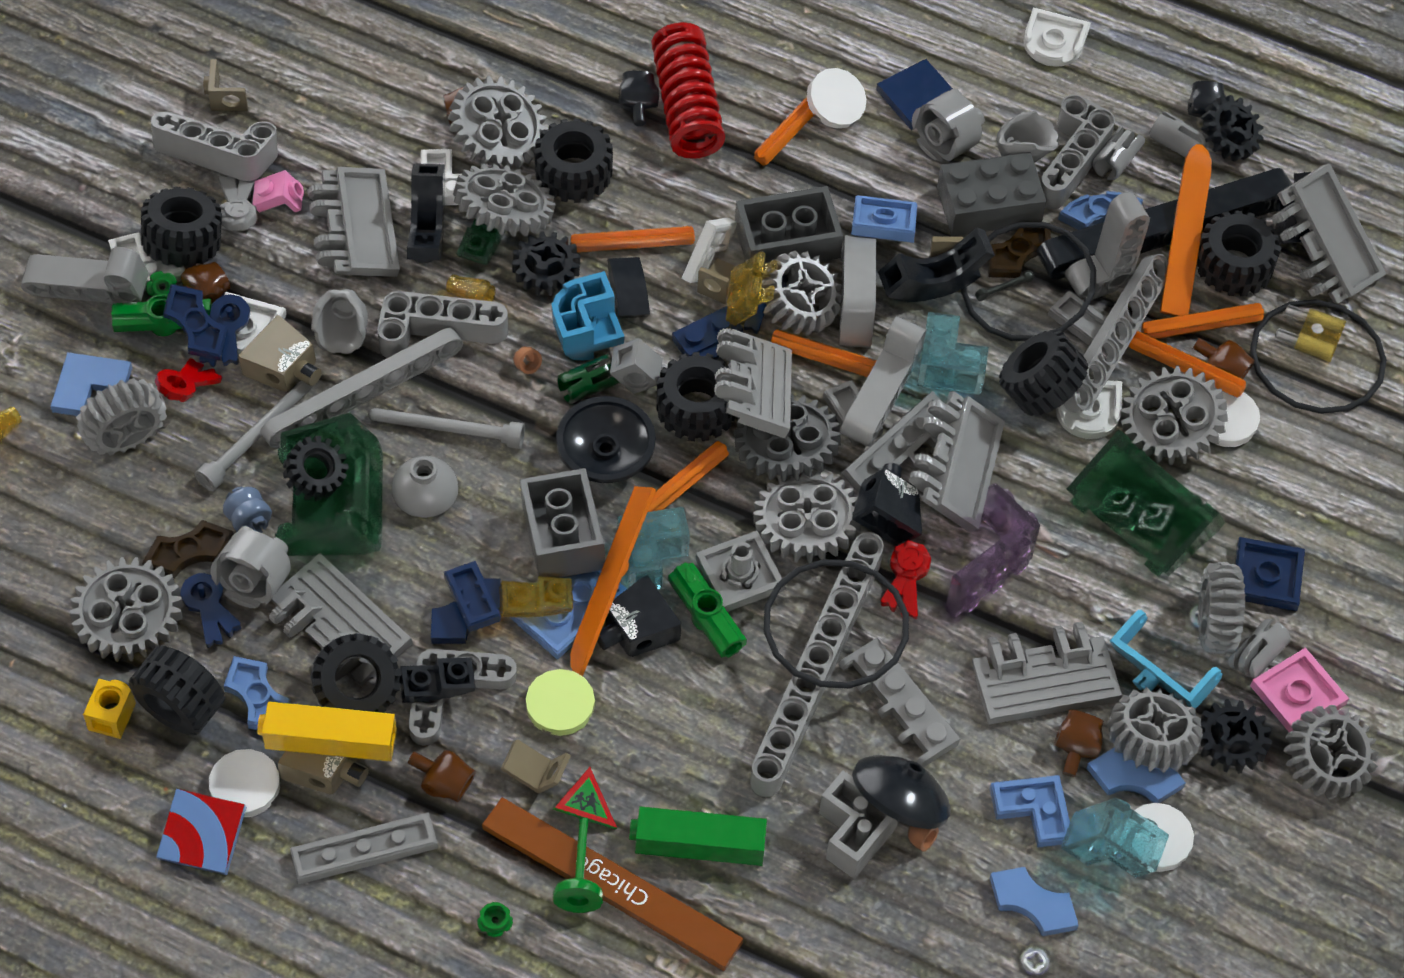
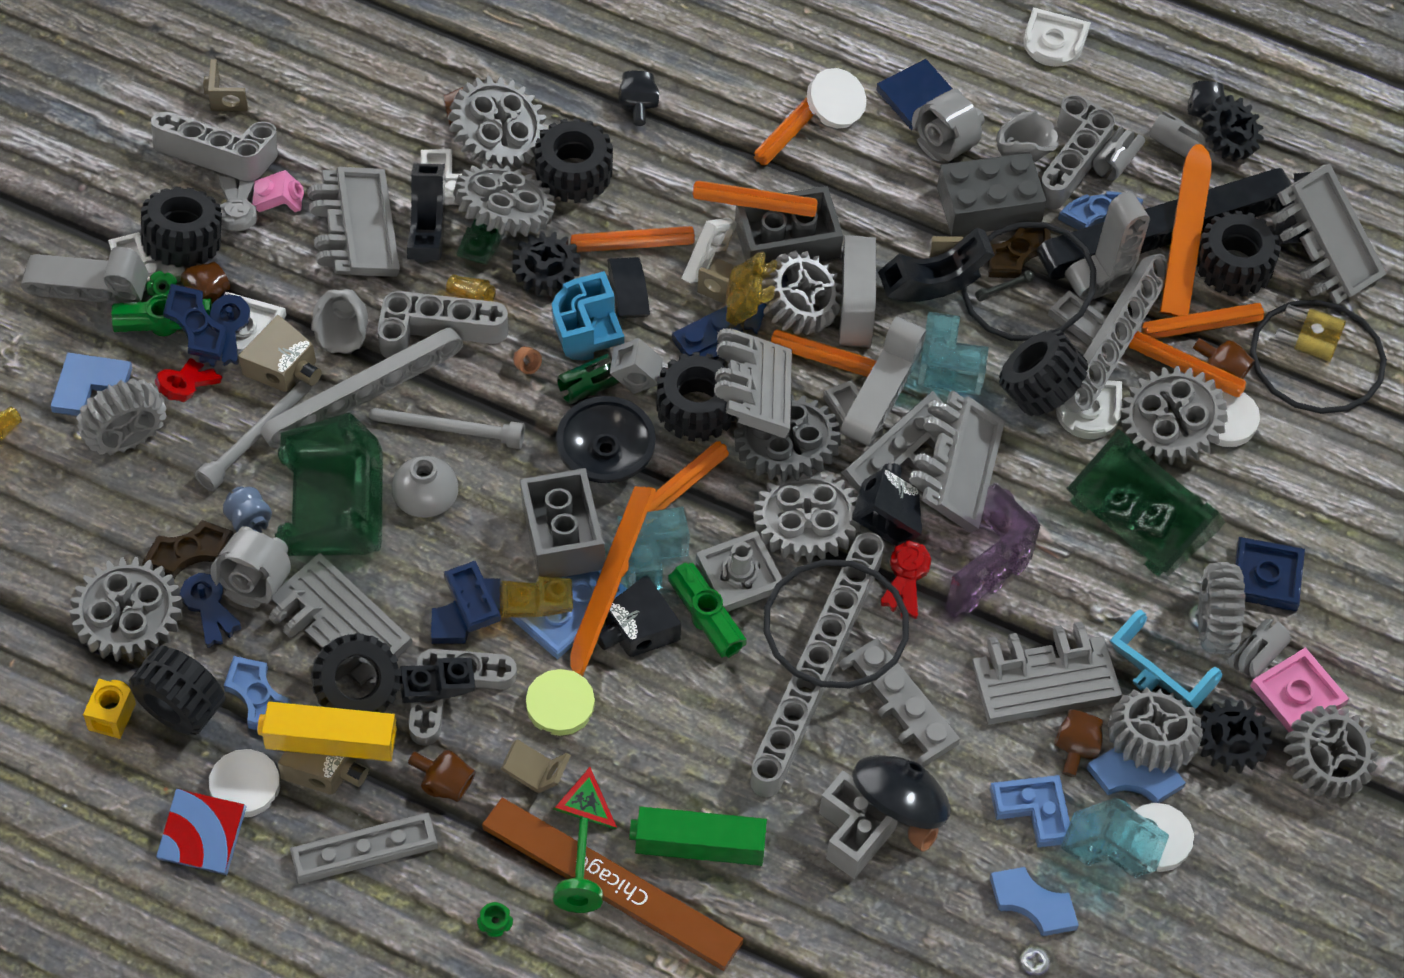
black tyre [283,436,348,501] -> none
red piece [651,22,725,159] -> none
medium blue tile [851,195,917,243] -> none
none -> orange axle [693,180,818,217]

